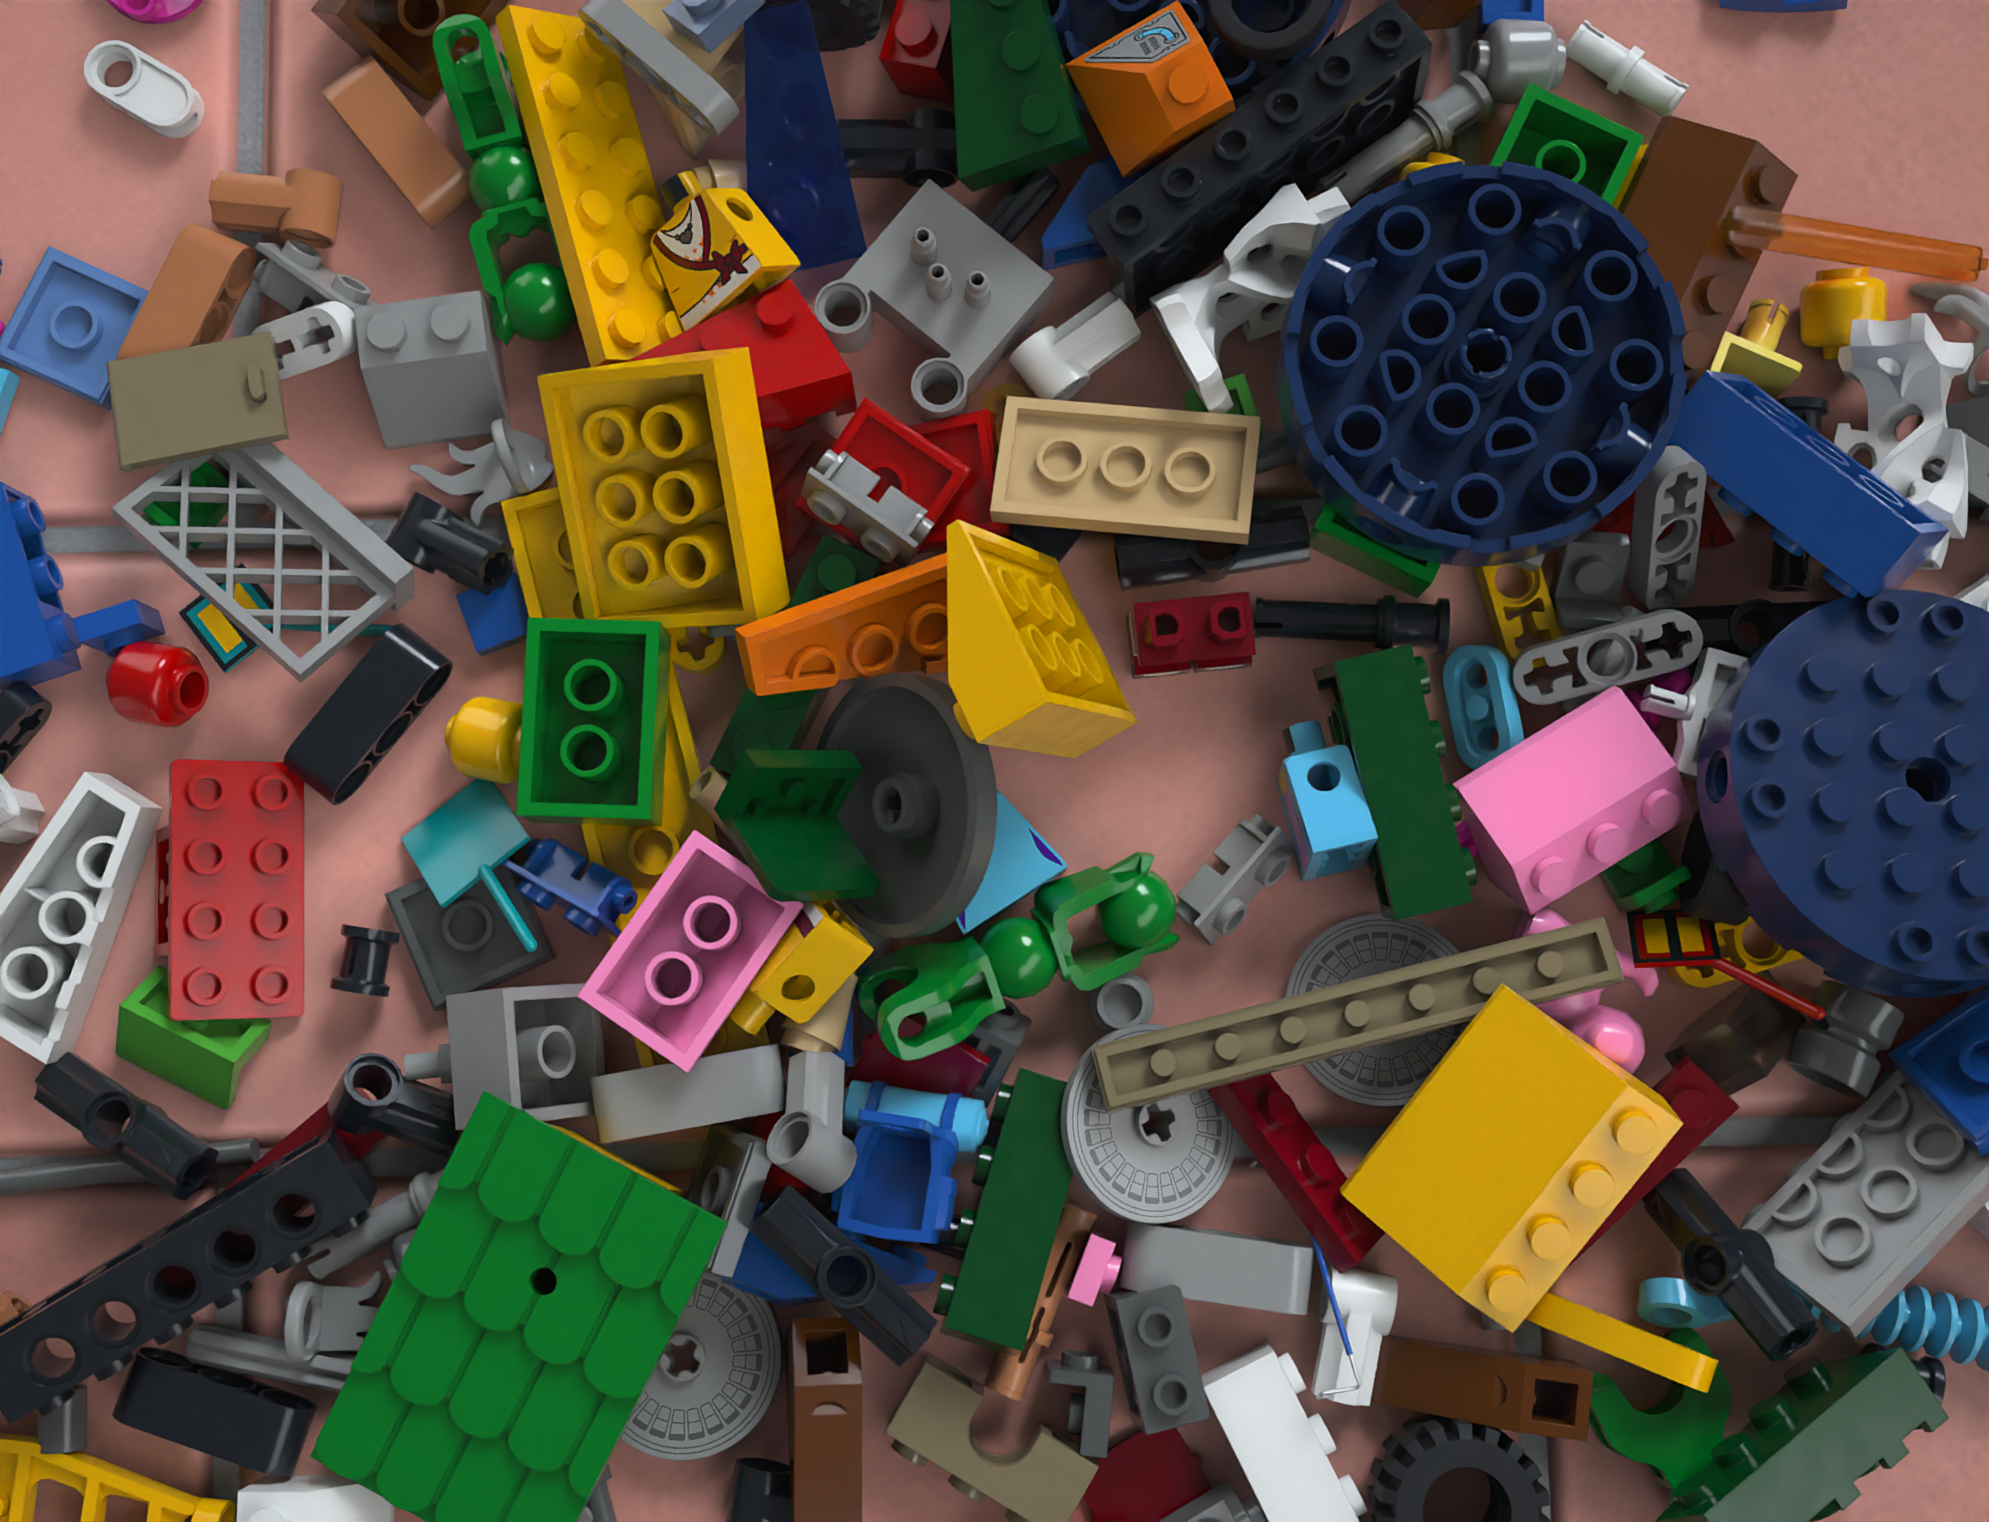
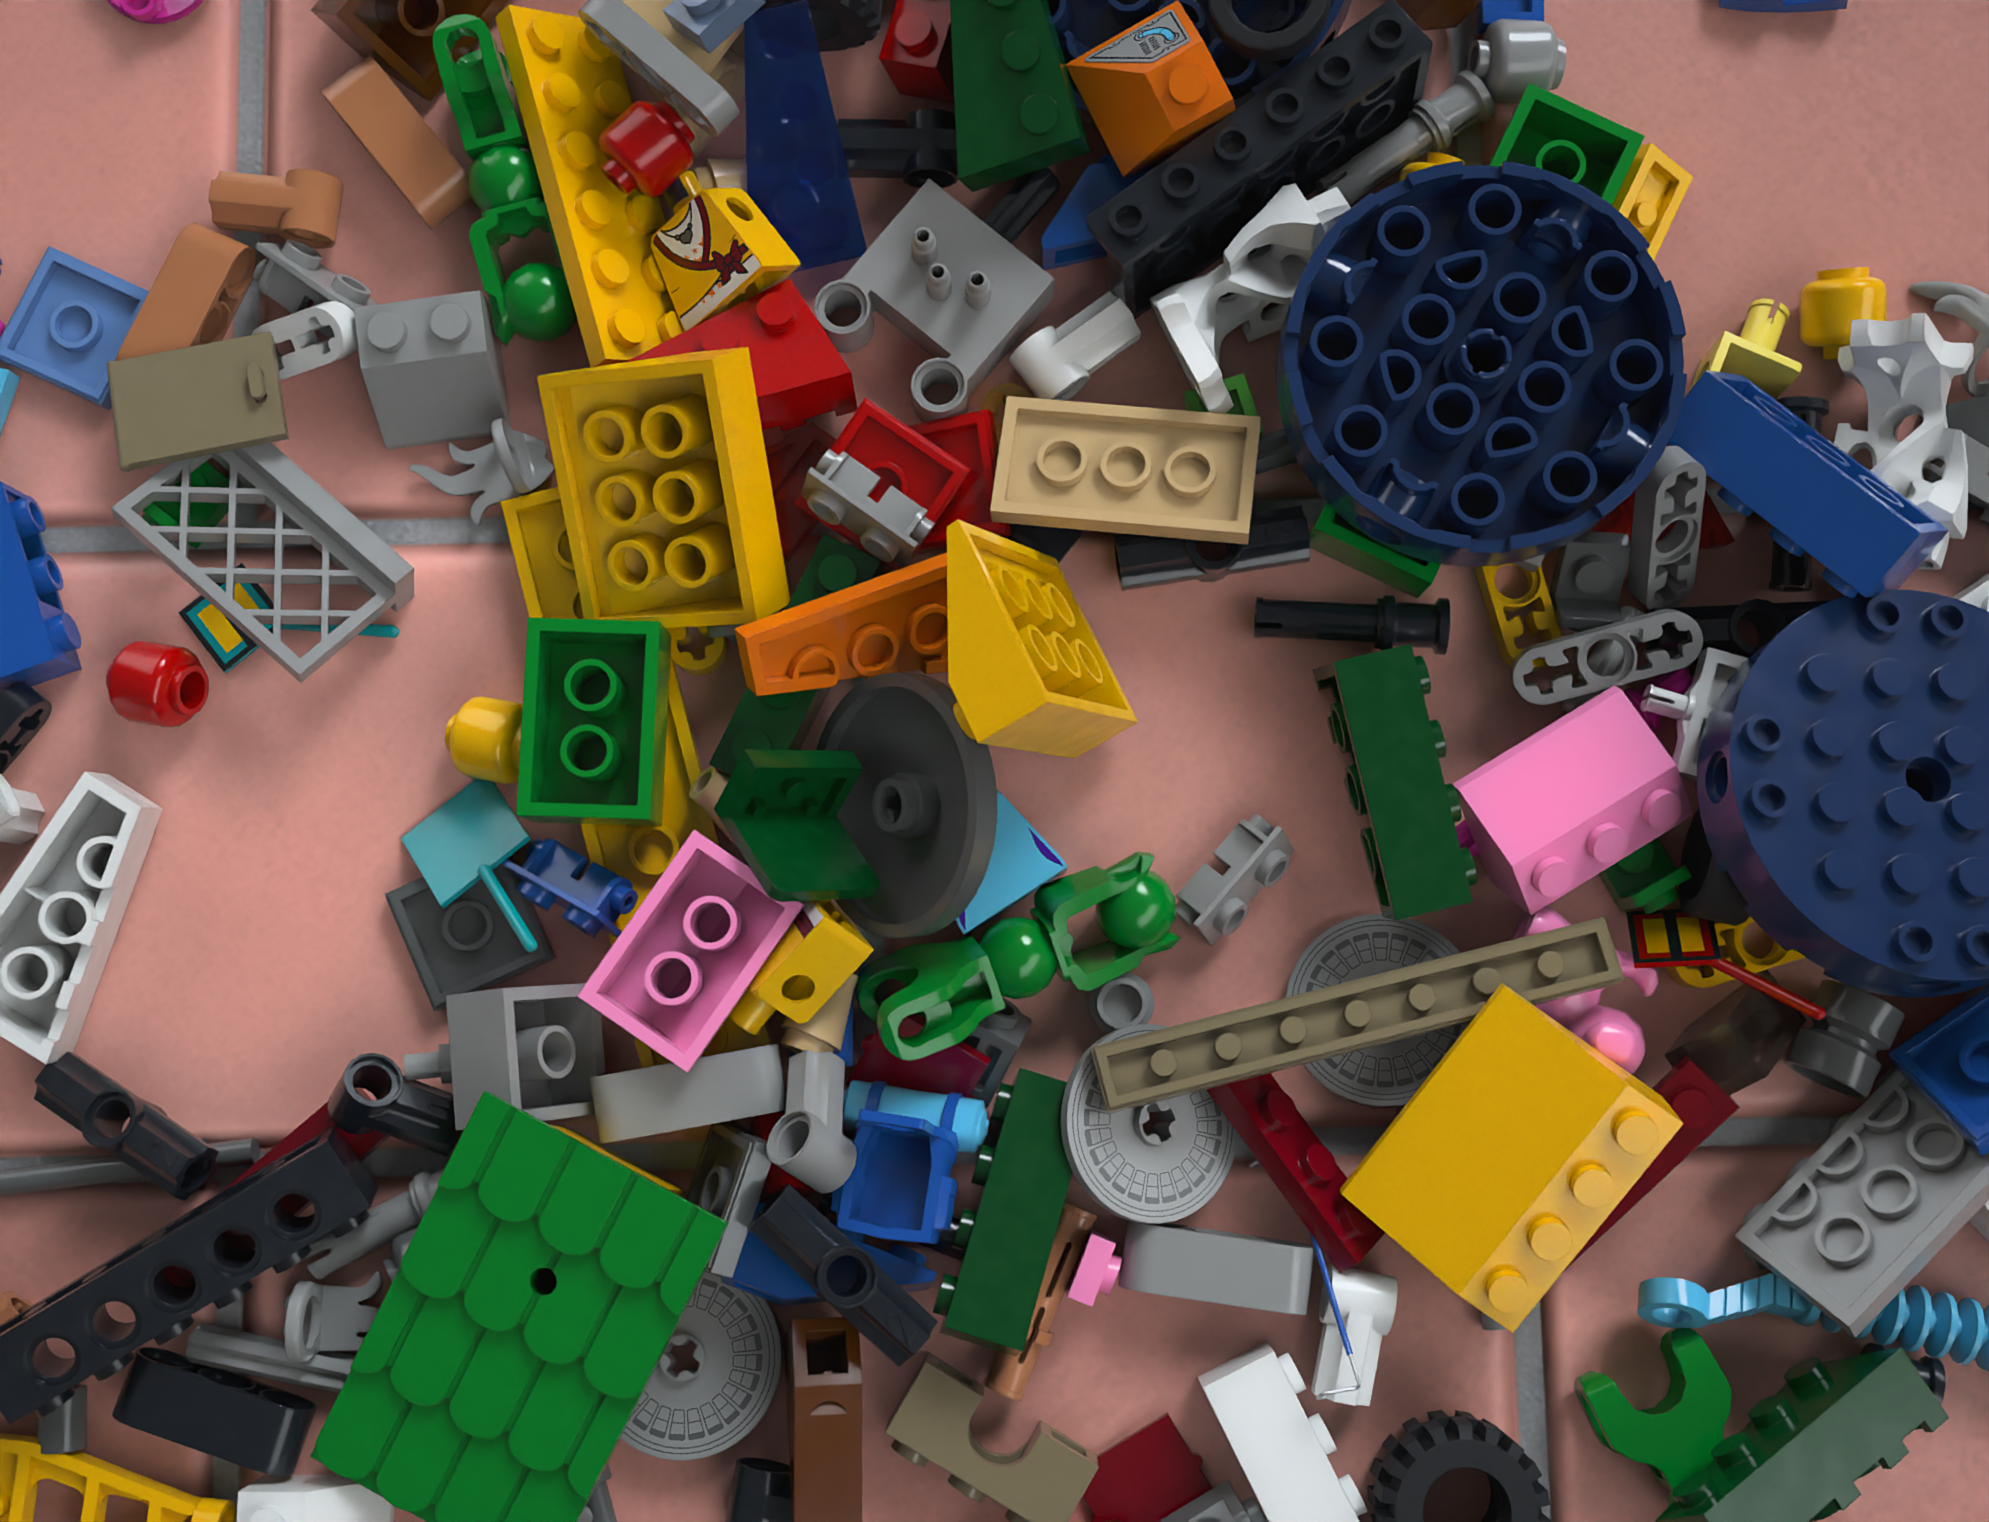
blue plate [73,599,165,657] -> none
white piece [84,40,205,138] -> none
bright green panel [115,965,272,1110] -> none
red bracket [155,759,304,1021] -> none
black beam [283,623,453,805] -> none
black bush [330,924,400,997] -> none
black piece [385,492,514,596] -> none
blue tile [456,572,529,656] -> none
dark grey bracket [1045,1350,1114,1458] -> none
dark grey bracket [1103,1285,1210,1435] -> none
dark red hips [1126,591,1256,679] -> none
medium azure torso [1277,721,1378,882] -> none
reddish brown slope [1371,1335,1593,1442] -> none
medium azure plate [1443,645,1524,770] -> none
yellow beam [1525,1291,1719,1393] -> none
white pin [1566,20,1690,118] -> none
reddish brown slope [1618,115,1798,396] -> none
black piece [1641,1168,1819,1362] -> none
clear orange axle [1718,205,1988,283] -> none
none -> red head [599,100,695,198]

